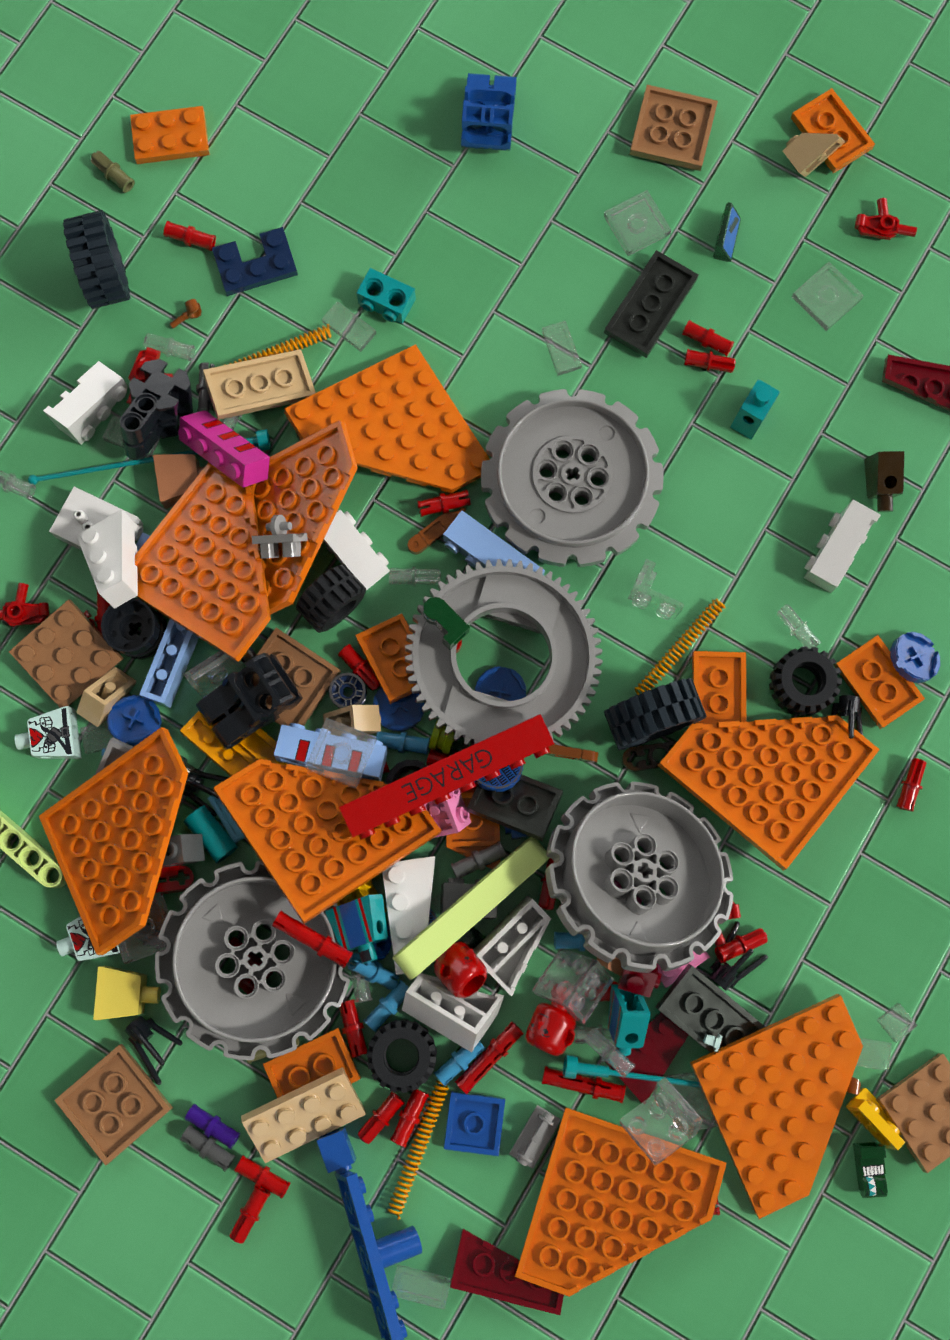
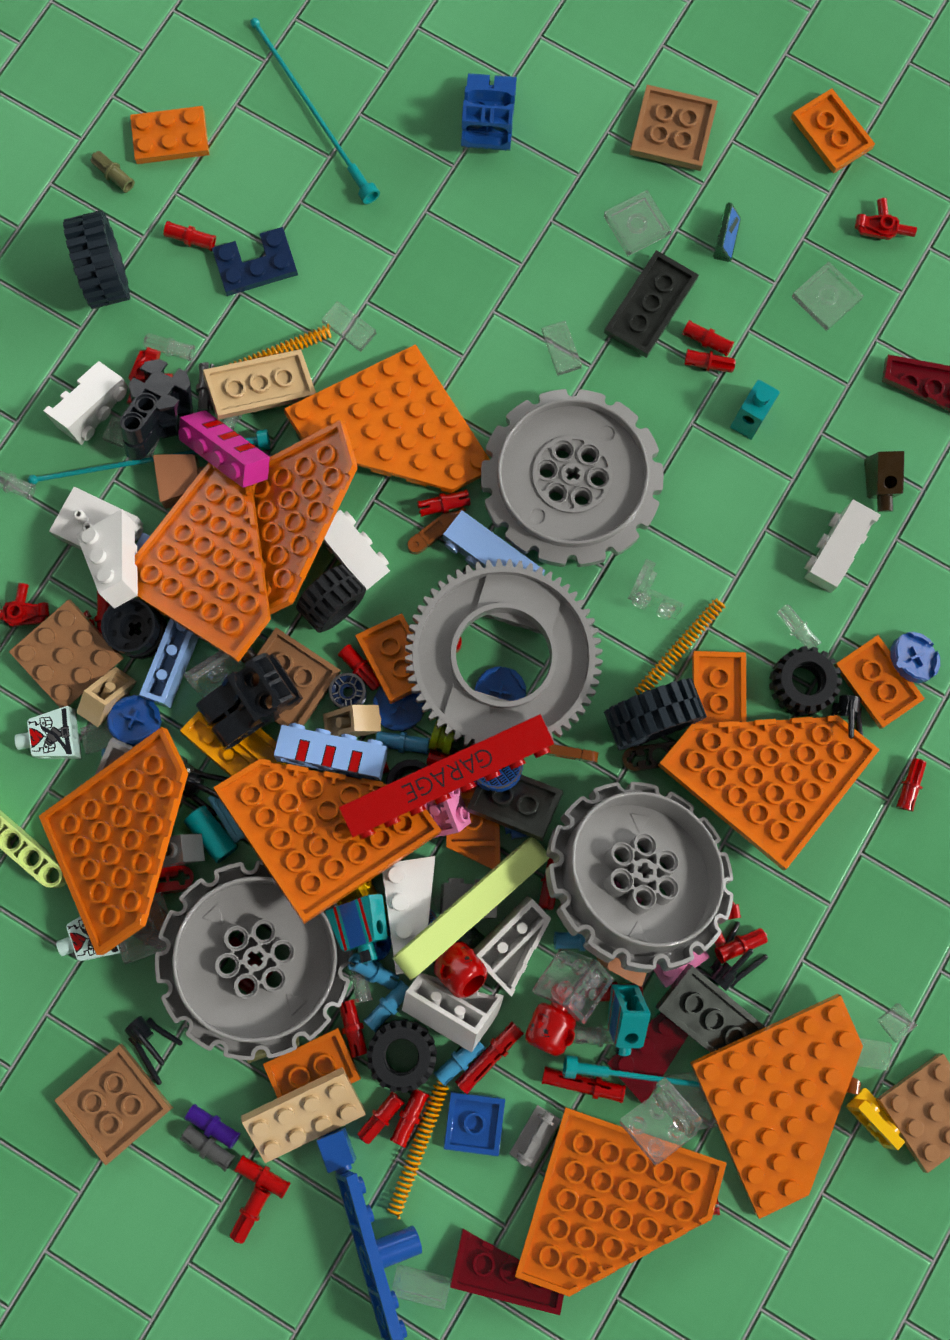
light yellow torso [93,966,161,1020] -> none
dark orange hand [170,299,202,329] -> none
light grey hips [252,515,308,559] -> none
red pin [272,910,353,968] -> none
clear tile [305,718,377,789] -> none
teal brick [356,268,416,324] -> none
clear axle [389,566,441,587] -> none
dark green leg [423,597,470,650] -> none
dark grey pin [450,841,506,880] -> none
clear axle [584,1028,635,1078] -> none
dark red bracket [618,964,662,998] -> none
light aqua piece [703,1034,722,1052] -> none
tan slope [783,133,845,177] -> none
dark green leg [853,1142,888,1198] -> none
none -> teal piece [250,18,380,204]

